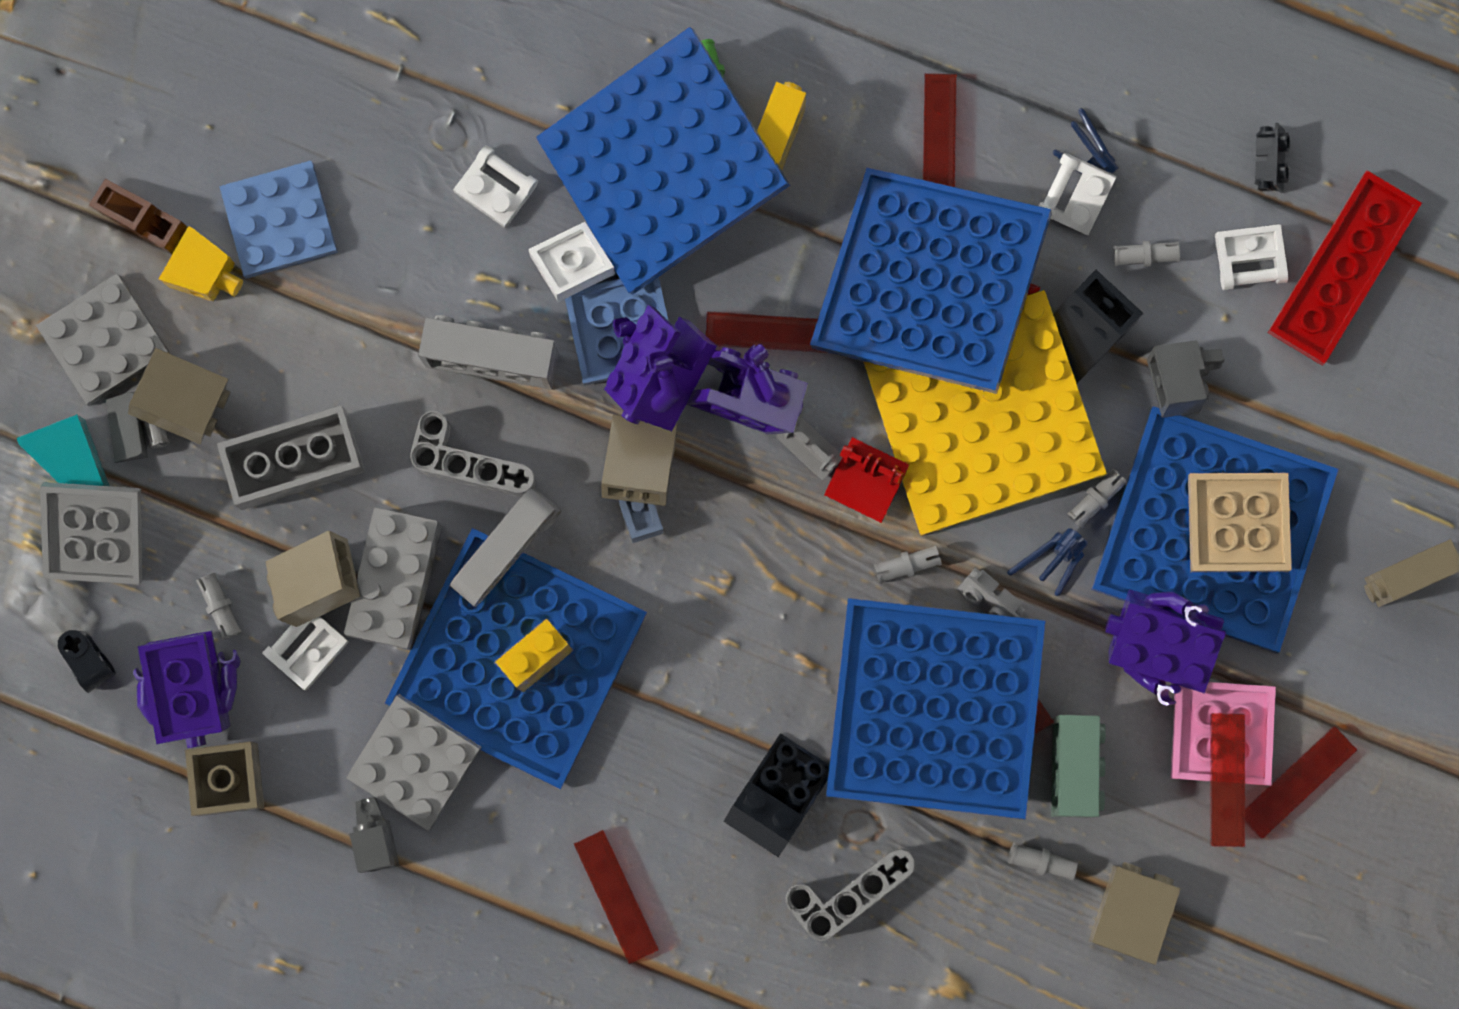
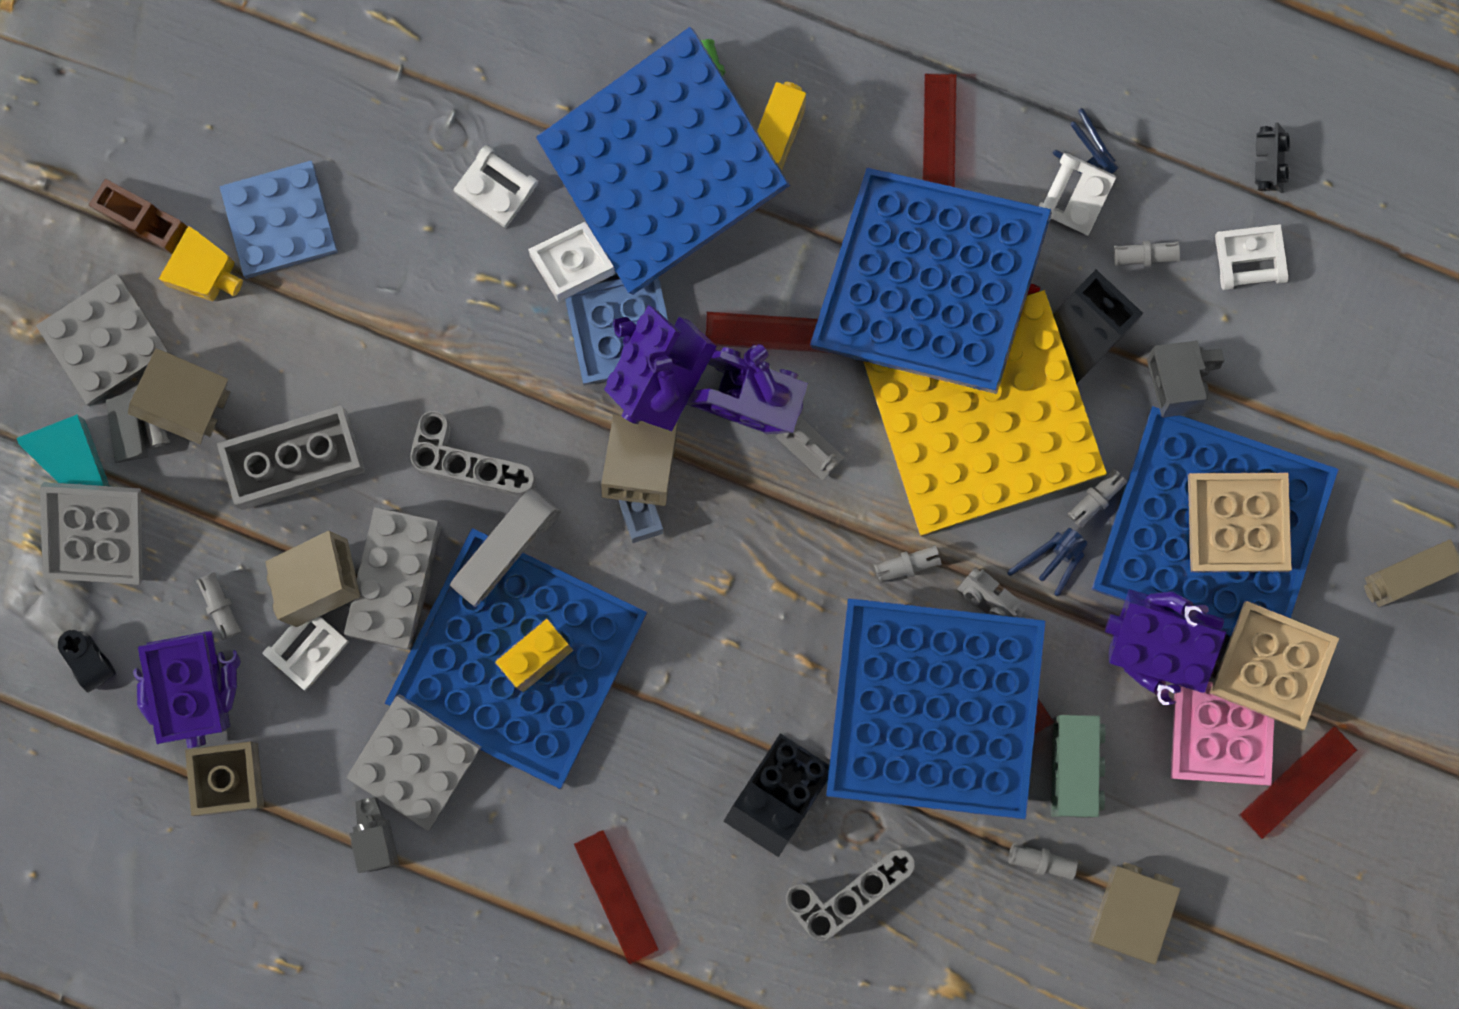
light grey brick [418,315,559,390] -> none
red hinge [824,437,910,523] -> none
clear red tile [1210,713,1245,847] -> none
red plate [1267,170,1422,366] -> none
none -> tan plate [1209,601,1339,731]

